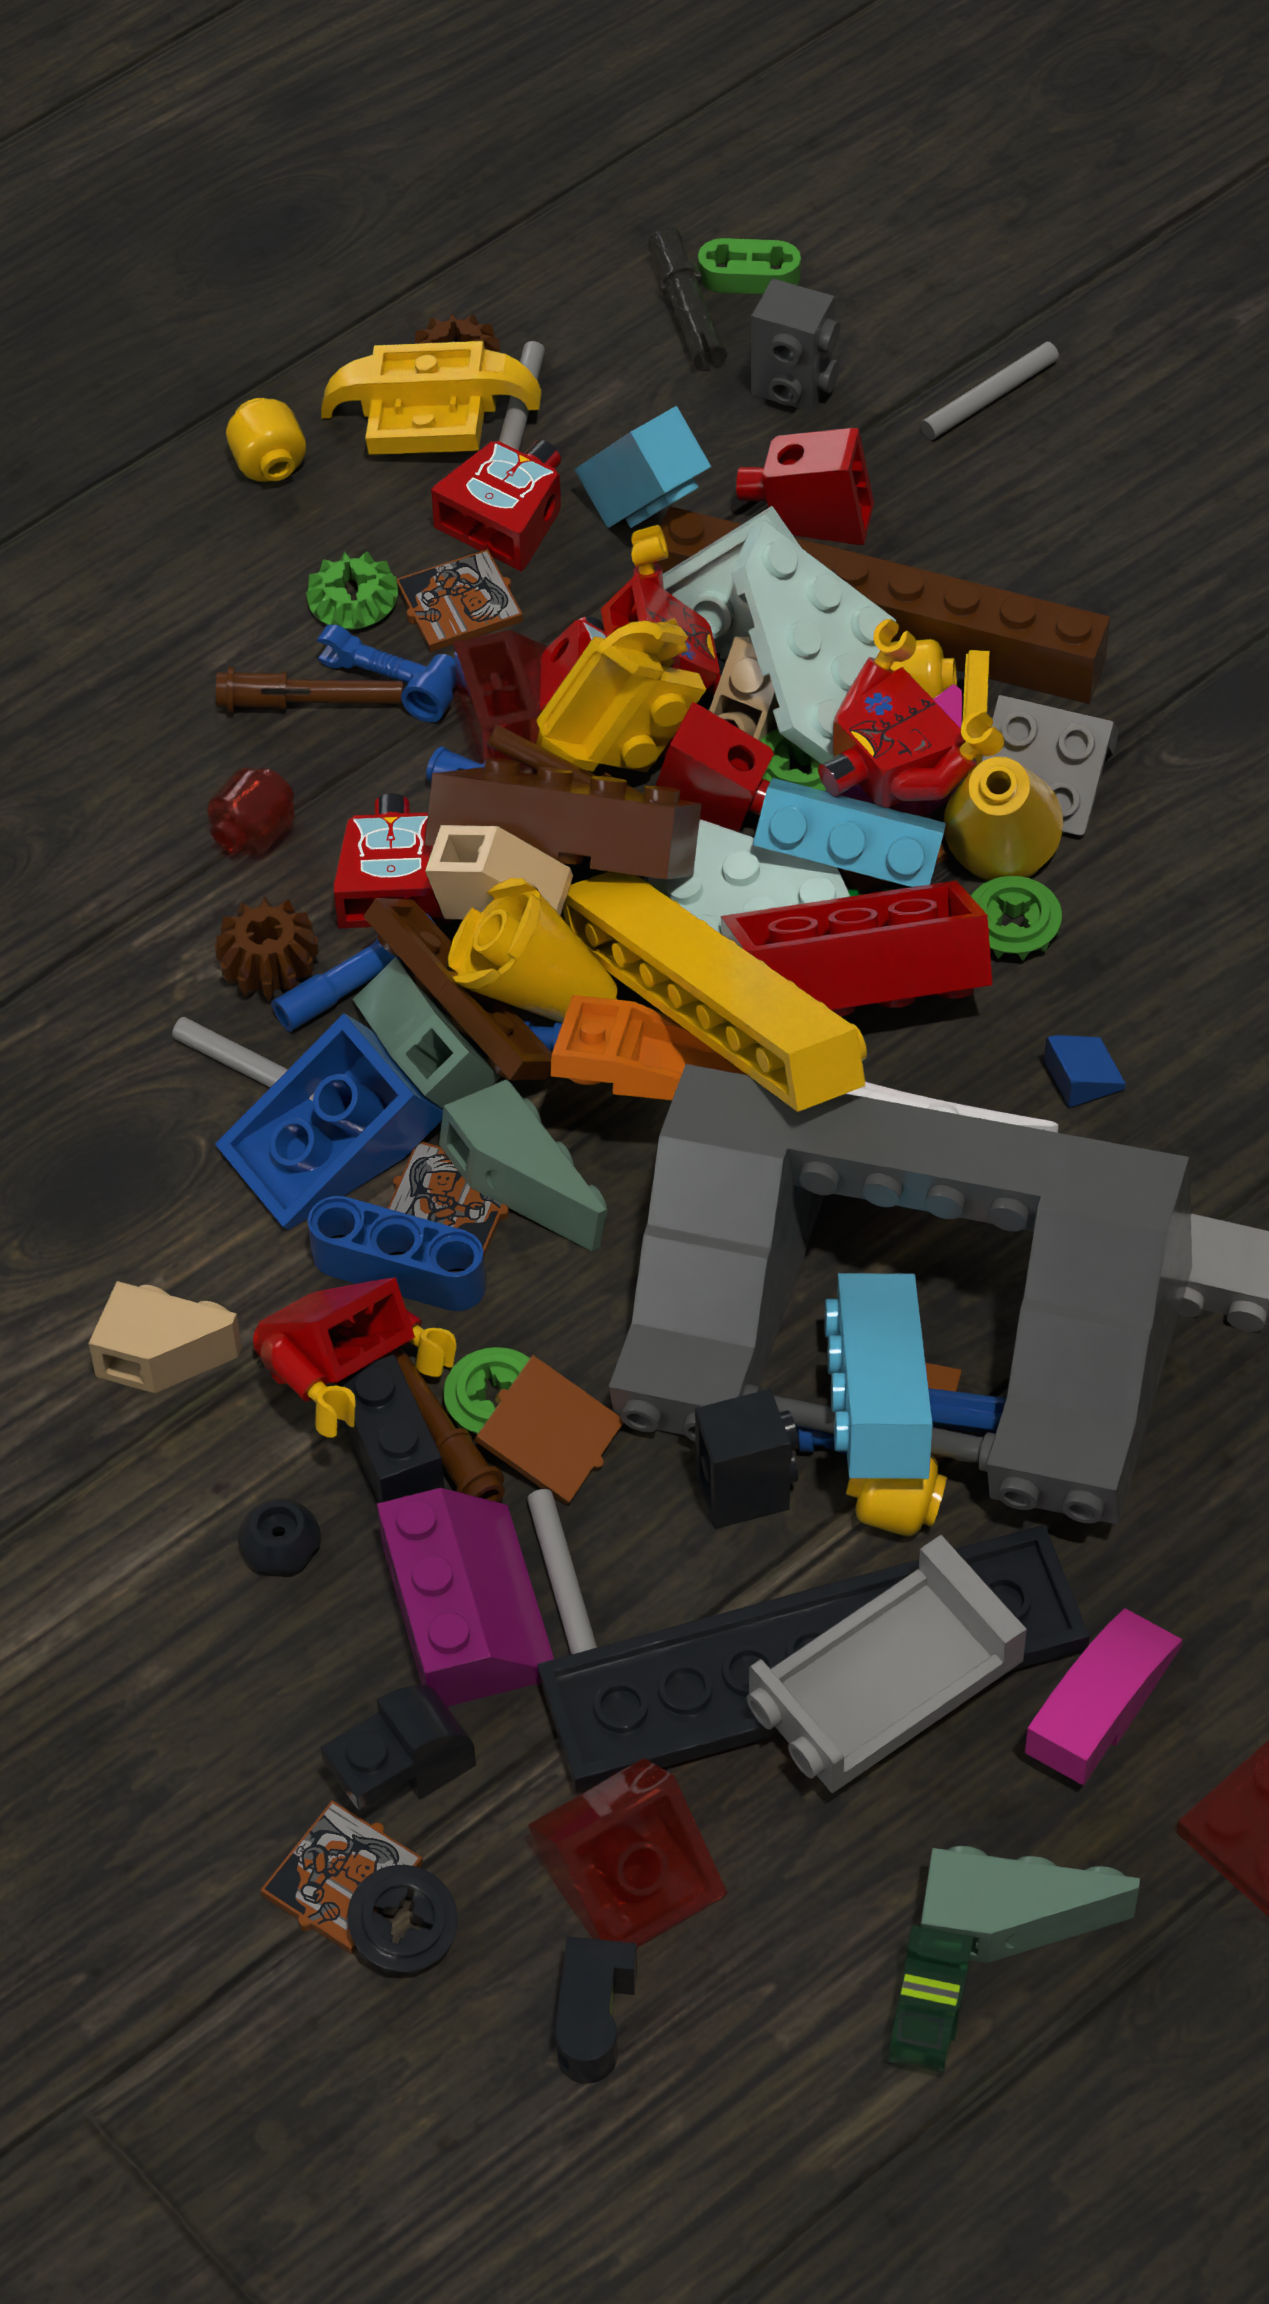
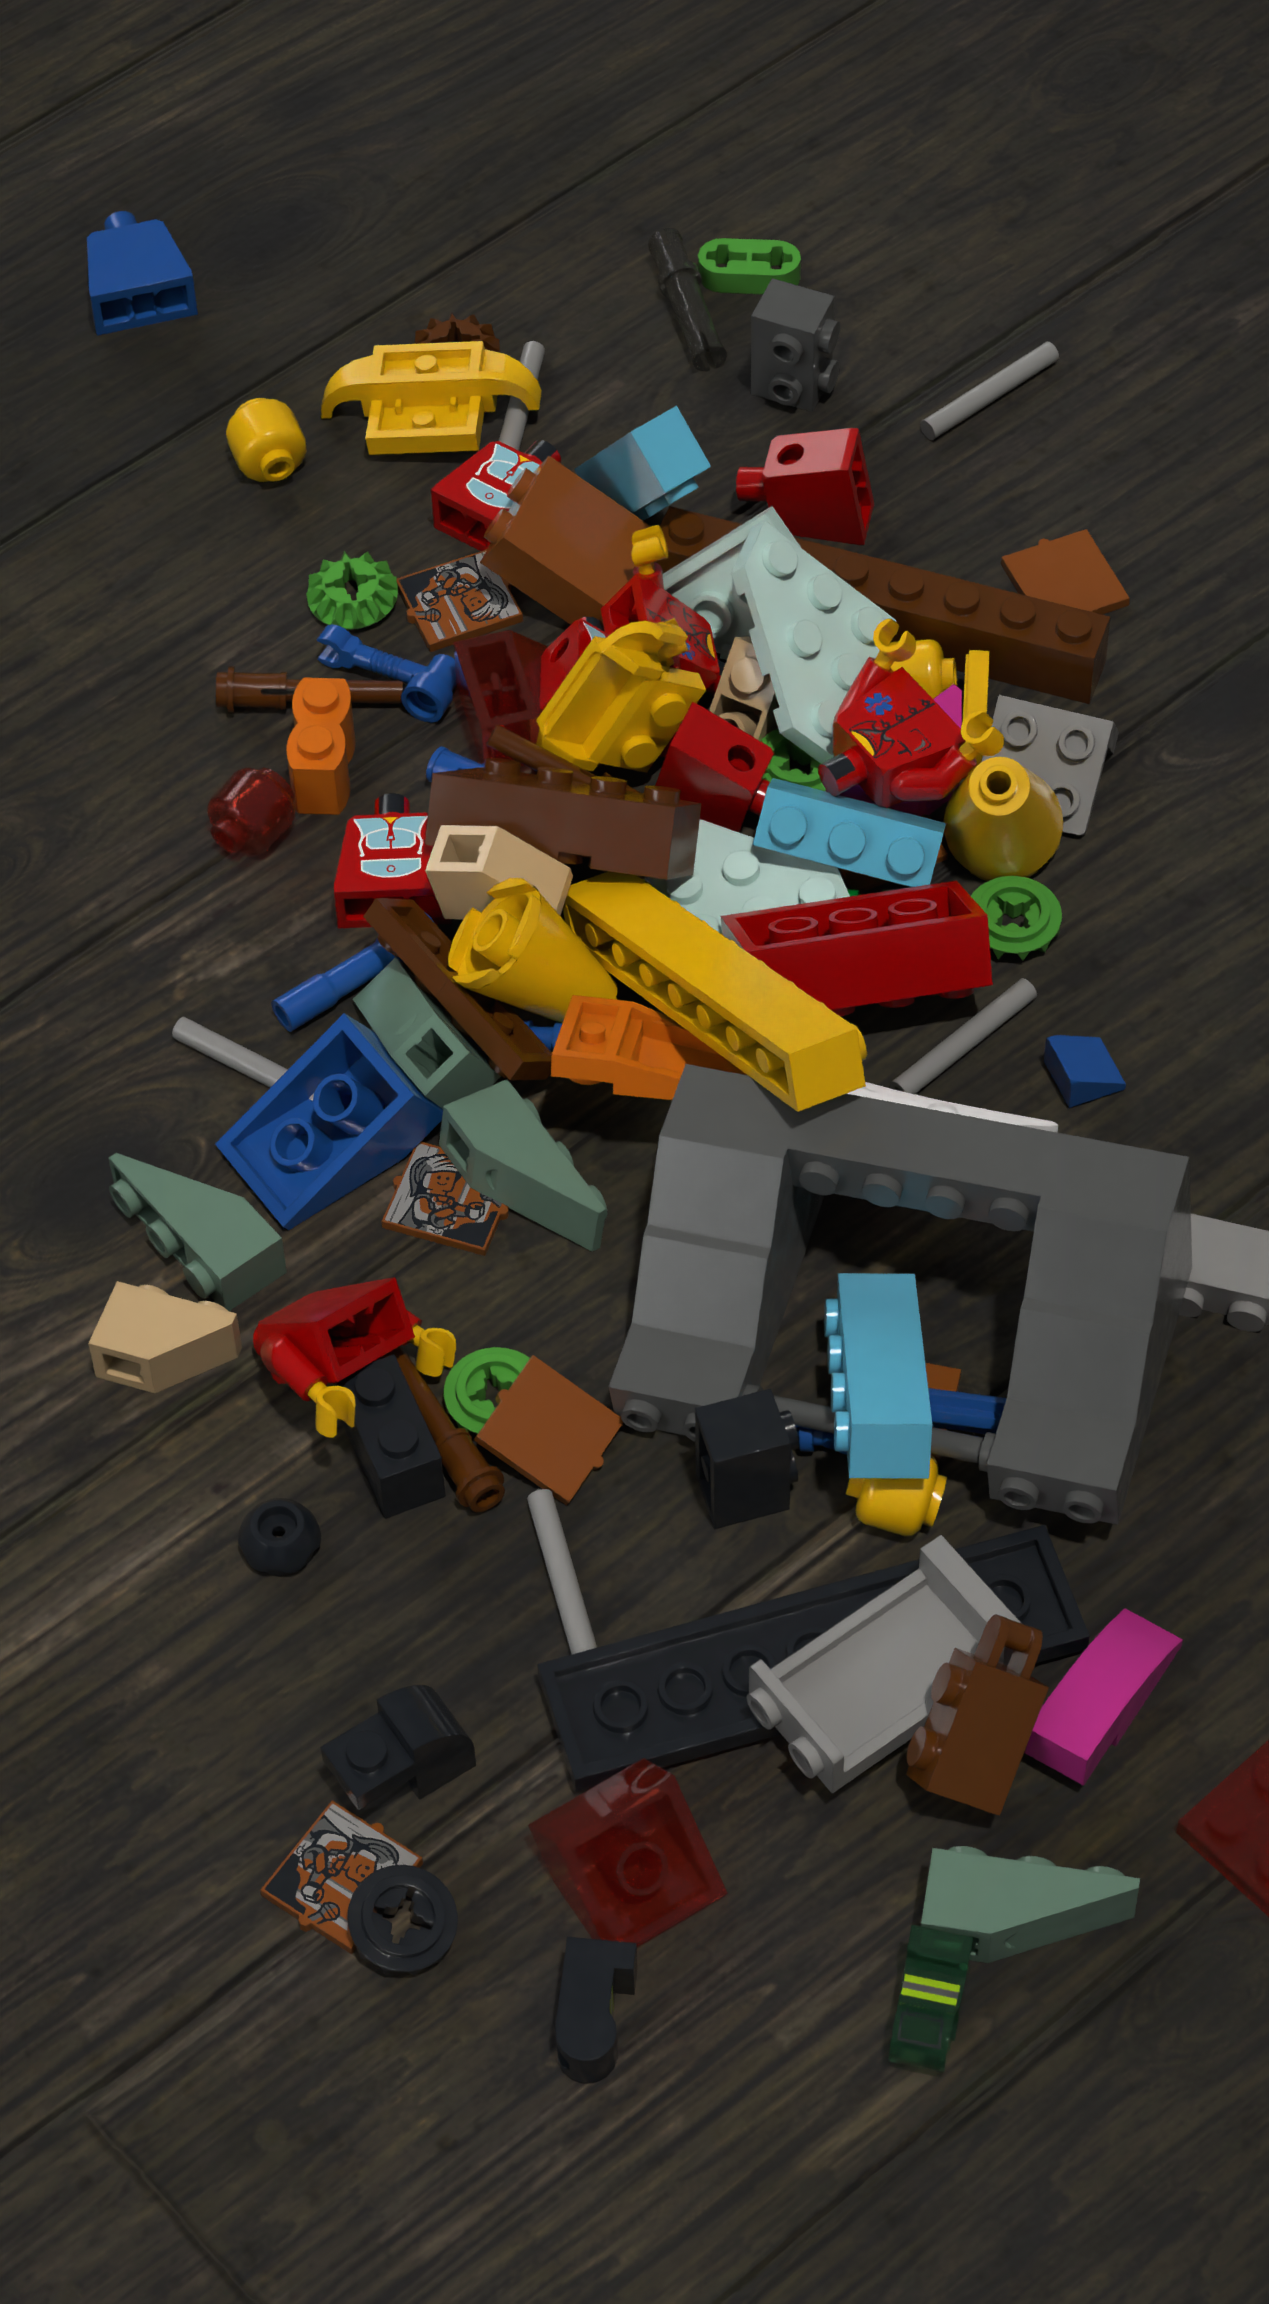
reddish brown gear [215,895,319,1002] -> none
blue beam [307,1196,486,1311] -> none
magenta slope [377,1488,554,1707] -> none
none -> blue torso [87,211,198,335]
none -> sand green slope [109,1153,287,1311]
none -> orange brick [286,677,355,815]
none -> dark orange brick [480,456,651,625]
none -> light grey piece [890,978,1037,1094]
none -> reddish brown brick [906,1614,1049,1816]
none -> dark orange piece [1001,529,1130,614]

